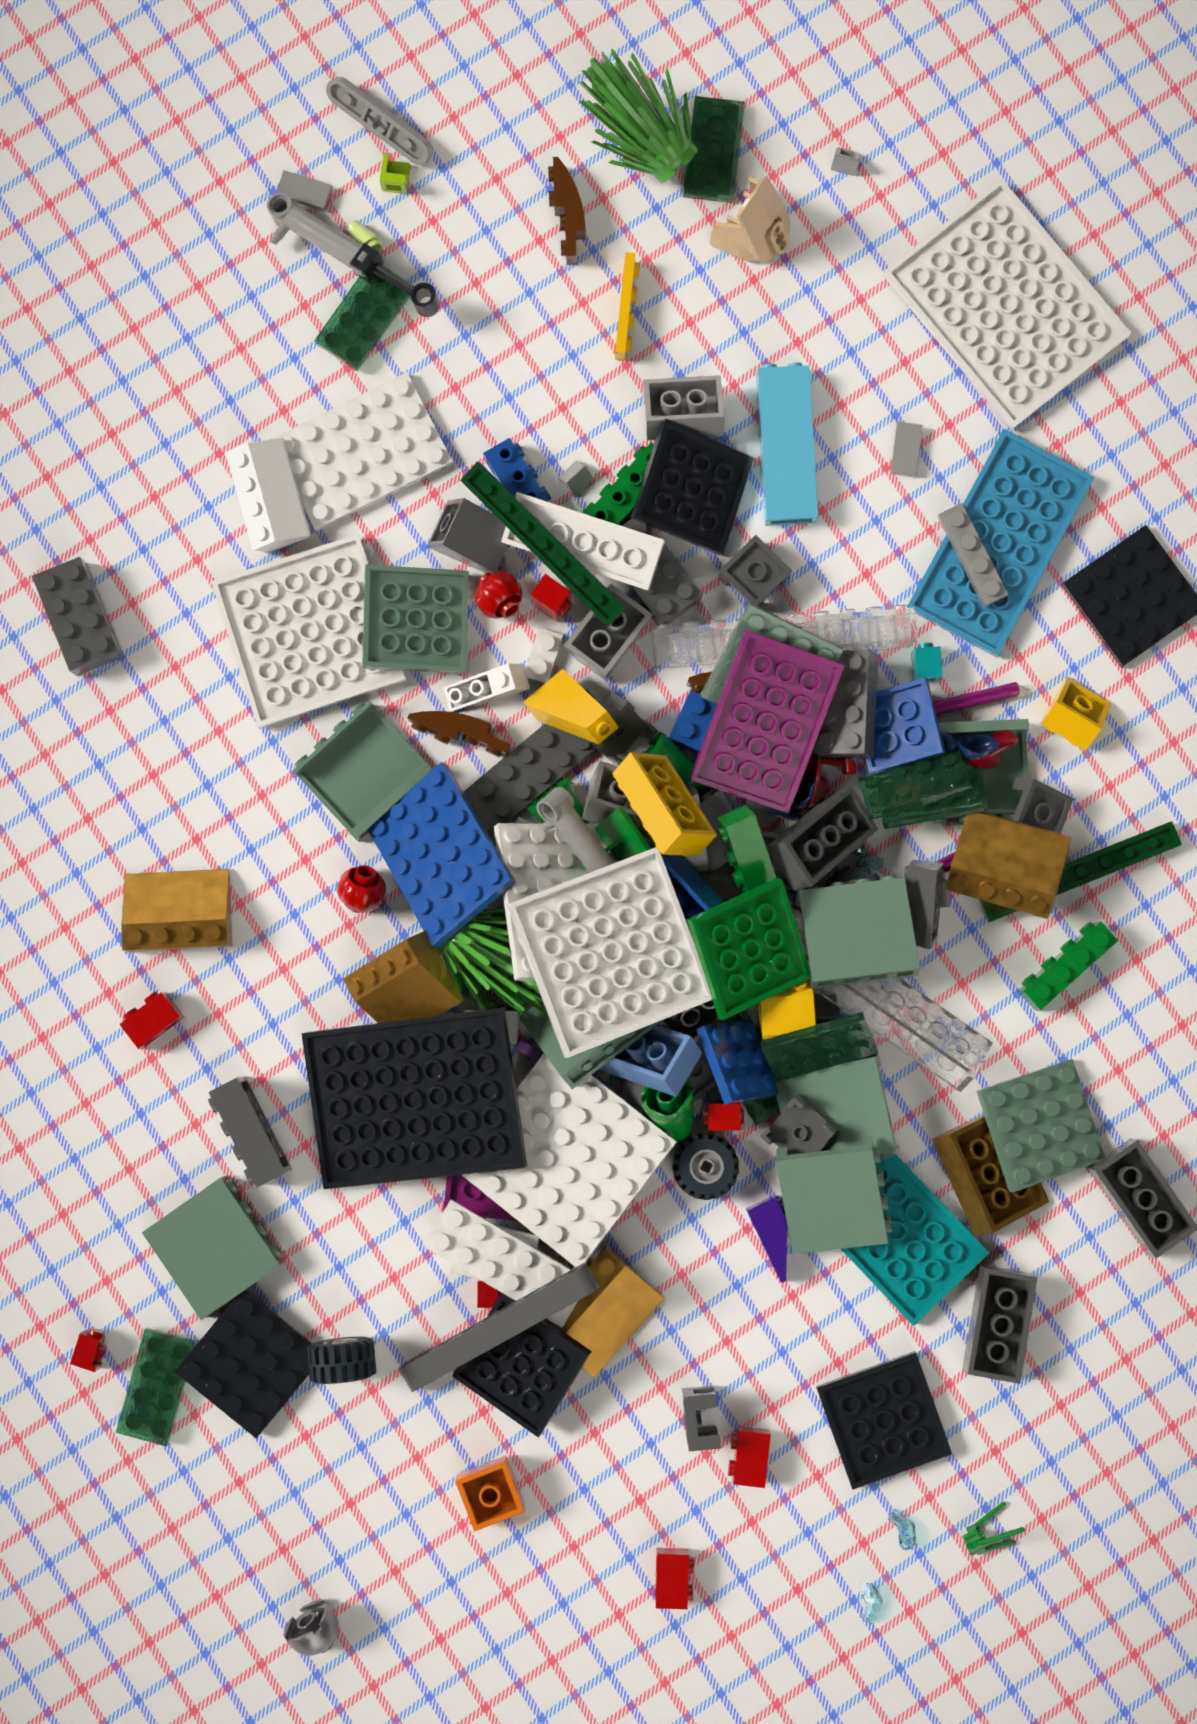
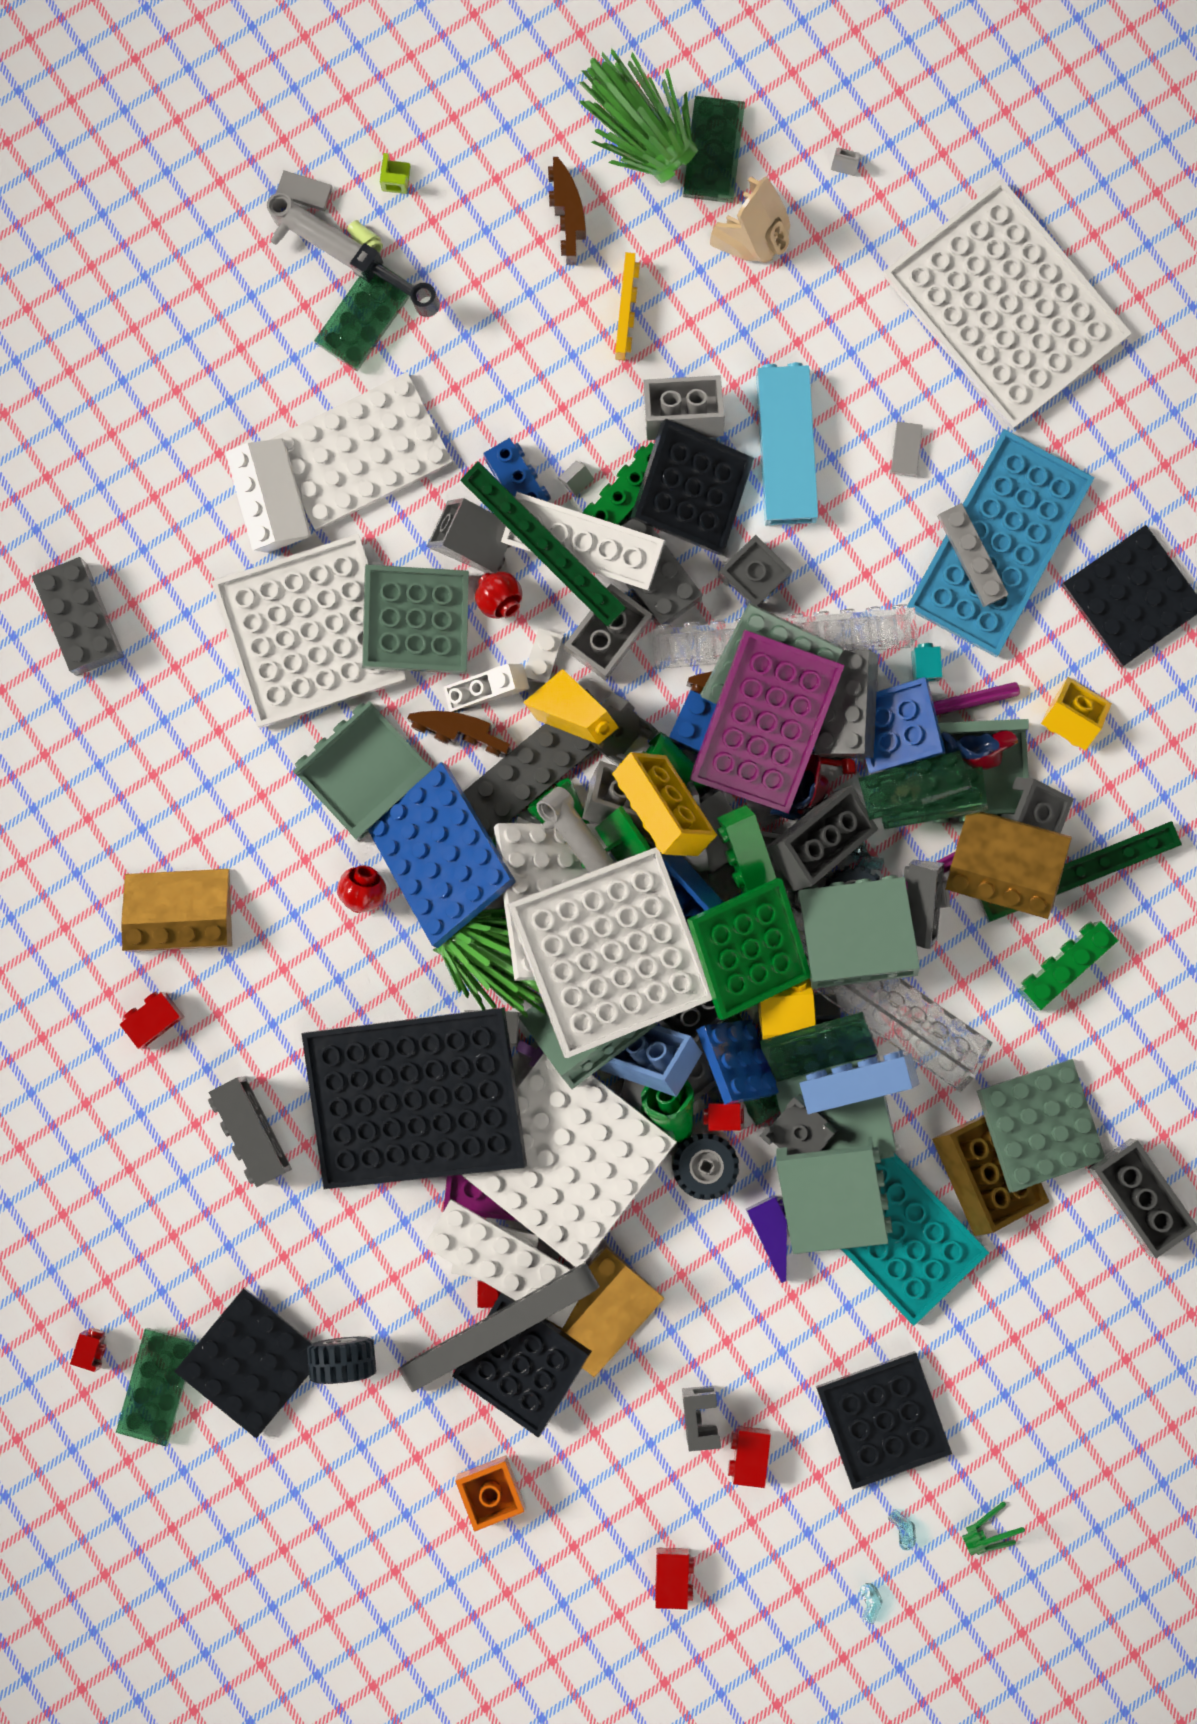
sand green panel [142,1176,284,1320] -> none
flat silver cylinder [283,1599,339,1656] -> none
light grey piece [326,77,433,165] -> none
pearl gold slope [343,930,464,1023] -> none
red brick [530,574,572,622] -> none
dark grey brick [962,1265,1038,1384] -> none
none -> medium blue brick [799,1050,920,1114]

